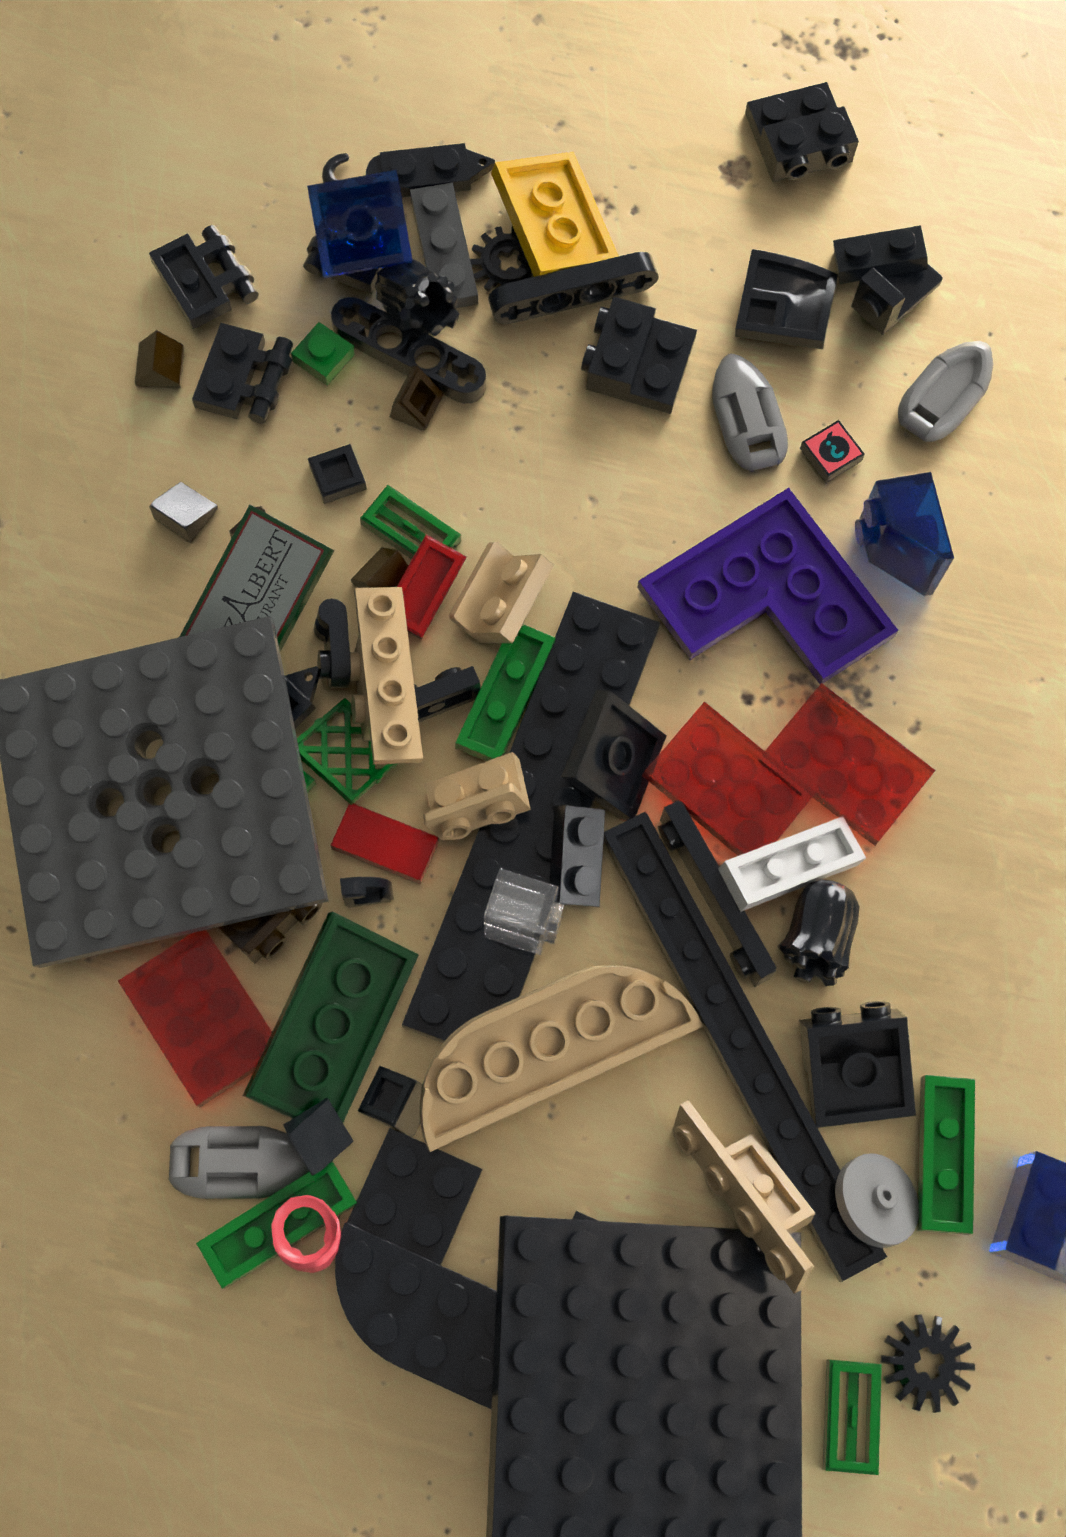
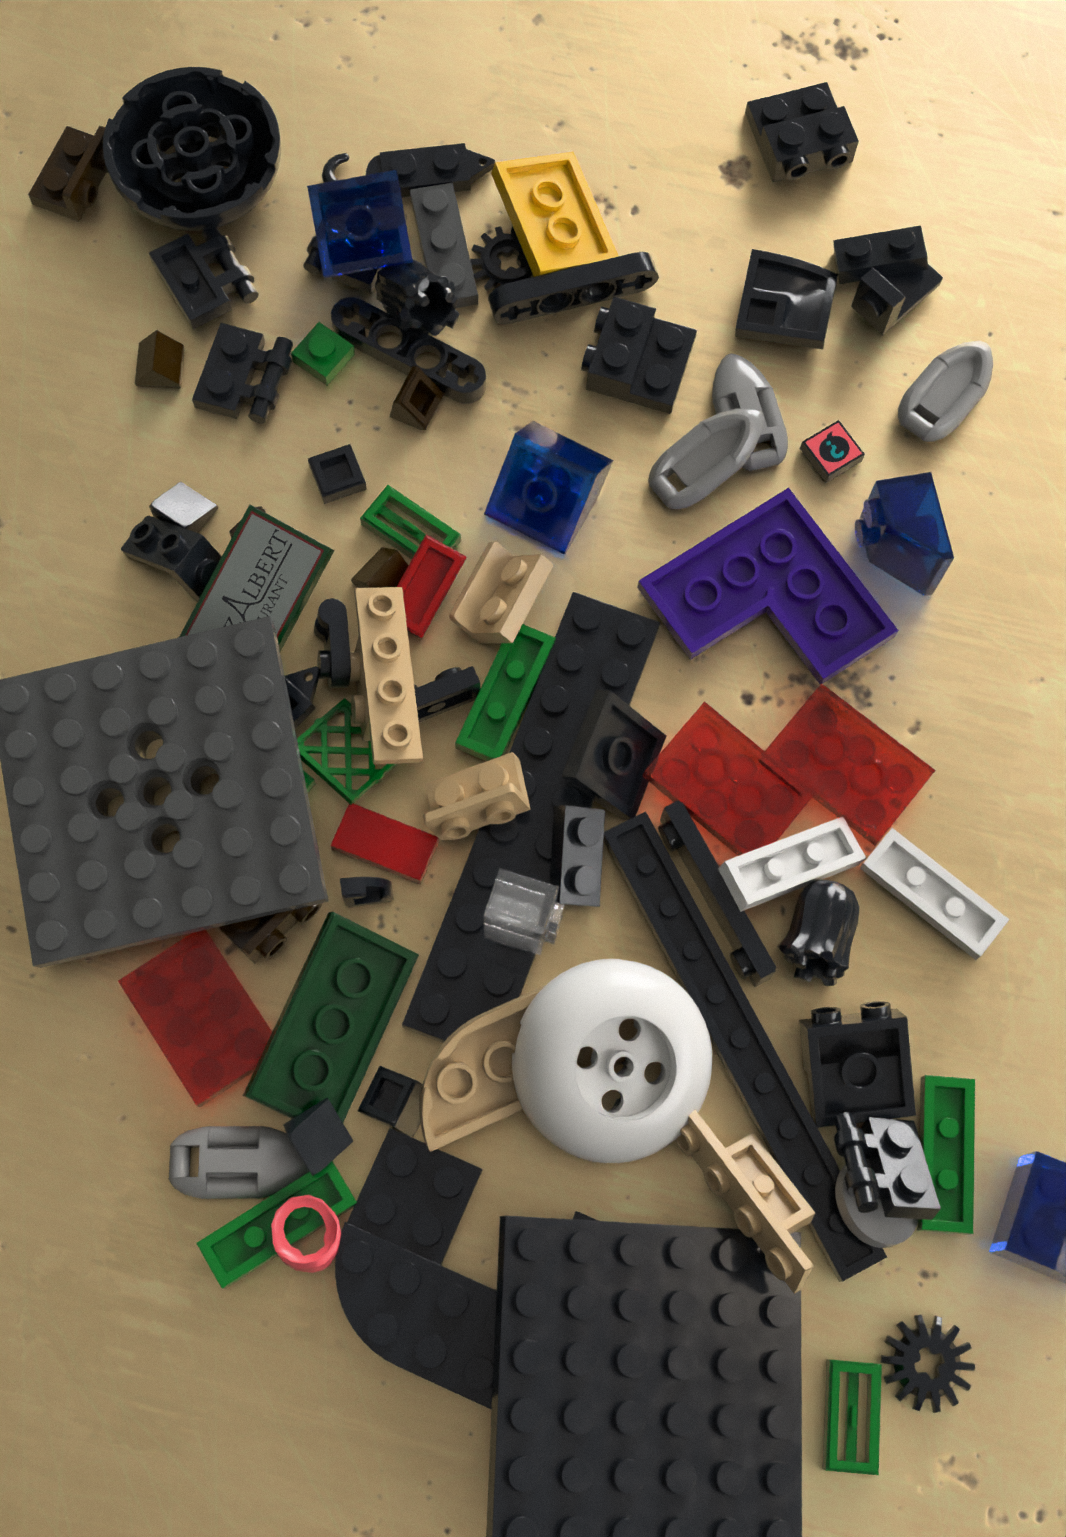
none -> dark brown bracket [28,126,109,222]
none -> black brick [103,67,281,231]
none -> black bracket [121,516,222,601]
none -> clear blue slope [484,421,614,554]
none -> white brick [512,959,712,1163]
none -> light grey piece [648,409,763,509]
none -> black plate [833,1113,941,1220]
none -> white plate [860,828,1010,960]

